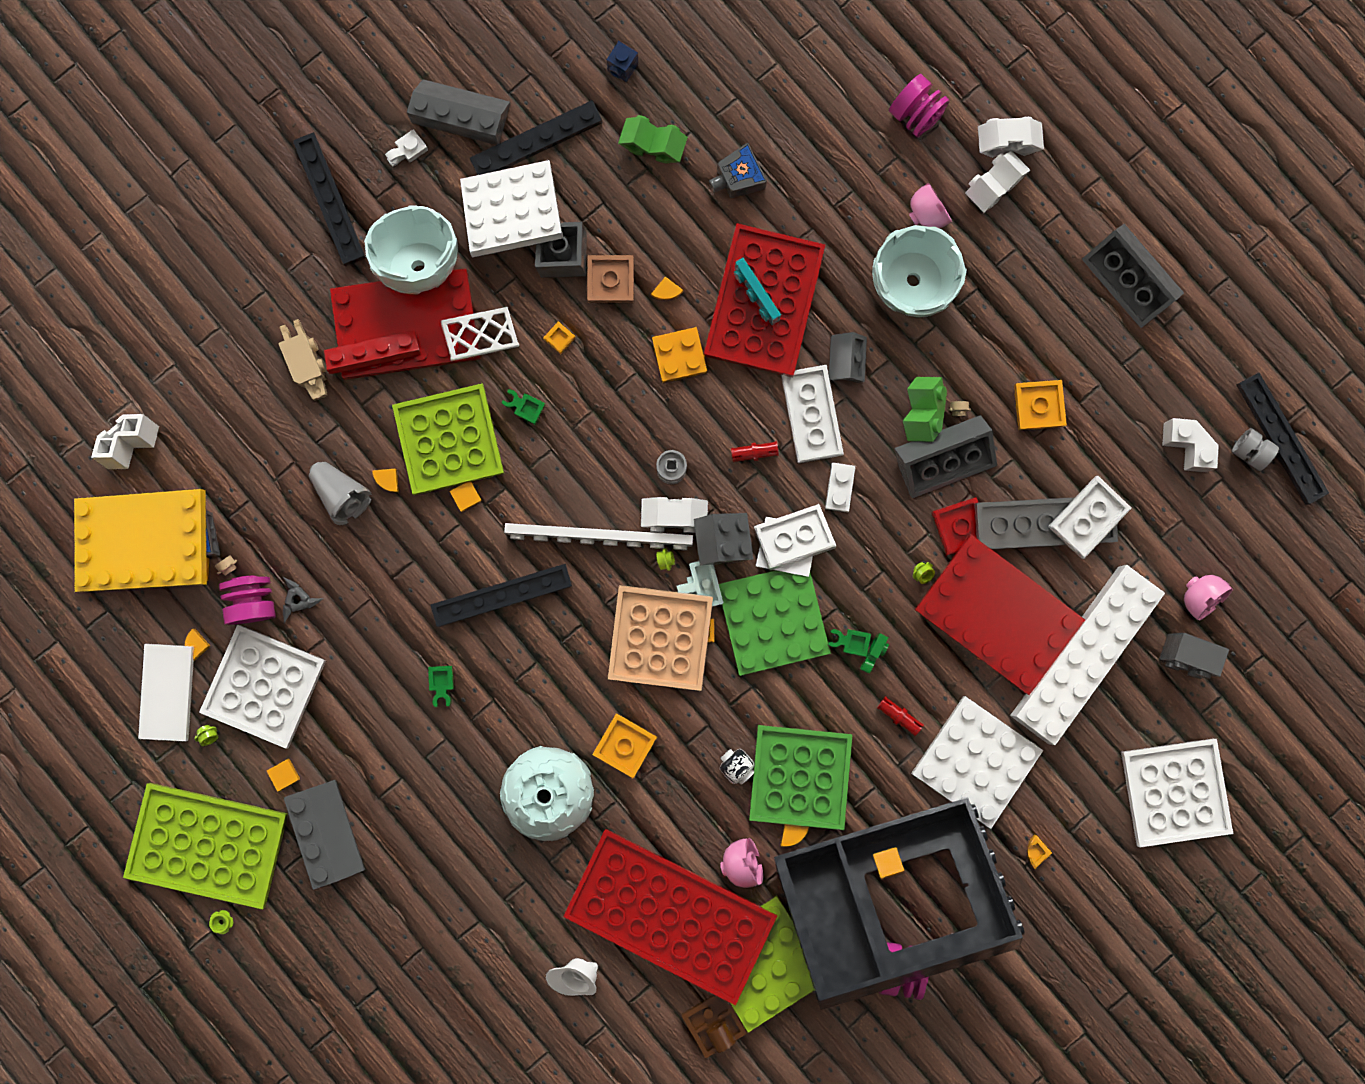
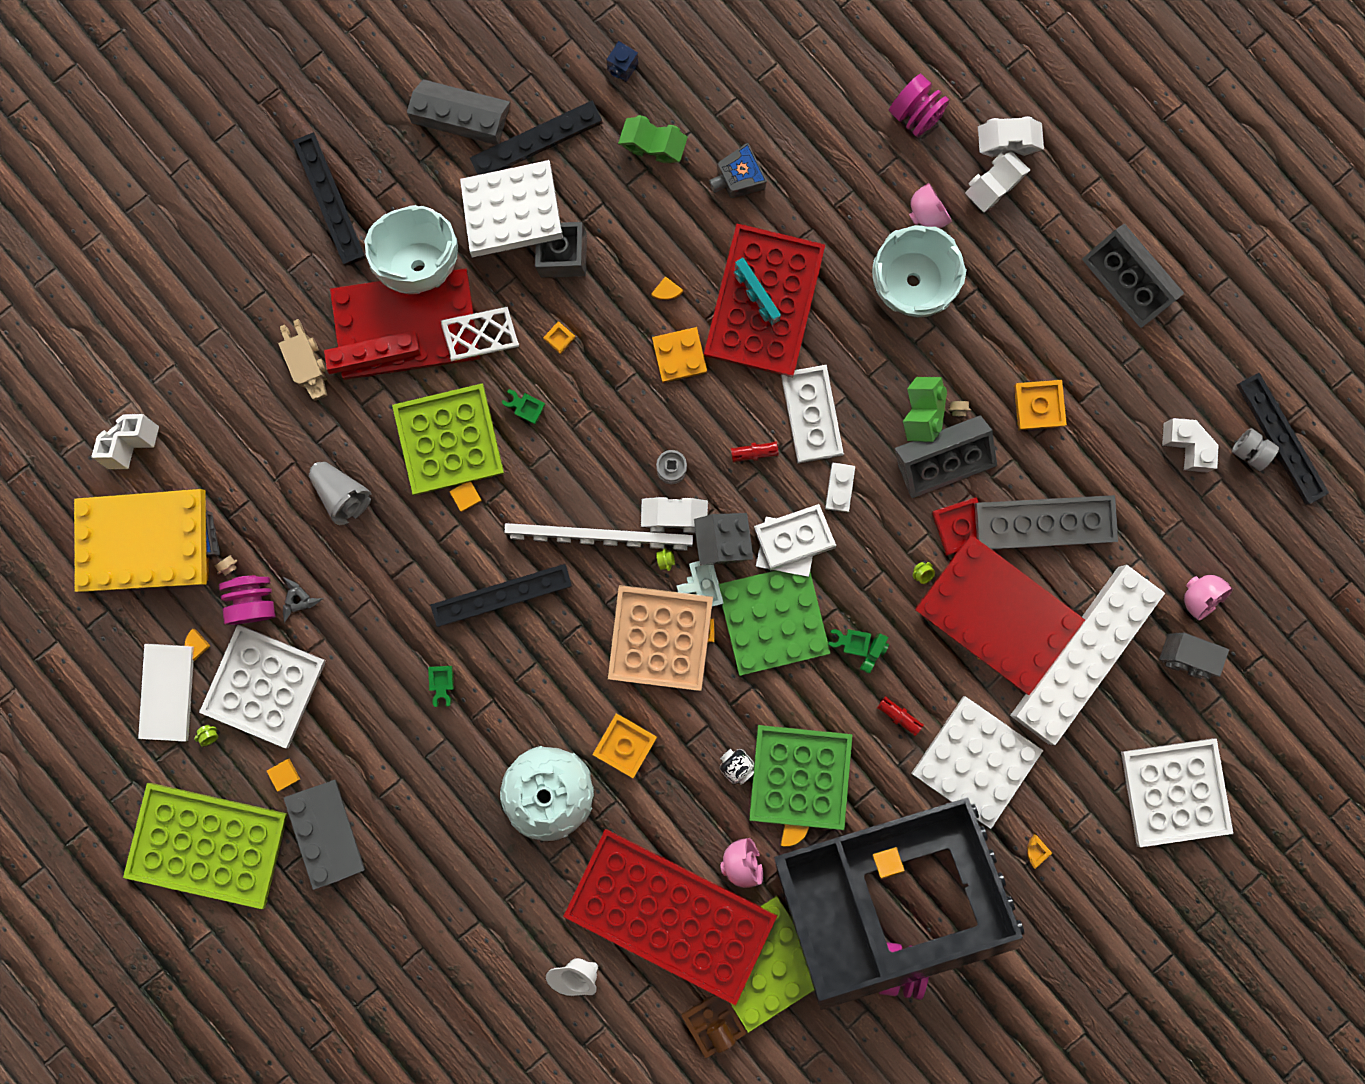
lime plate [209,910,233,934] -> none
light orange tile [372,468,399,492] -> none
white plate [385,129,428,167] -> none
nougat plate [587,255,634,303] -> none
dark grey panel [829,332,867,383] -> none
white tile [1048,476,1131,559] -> none

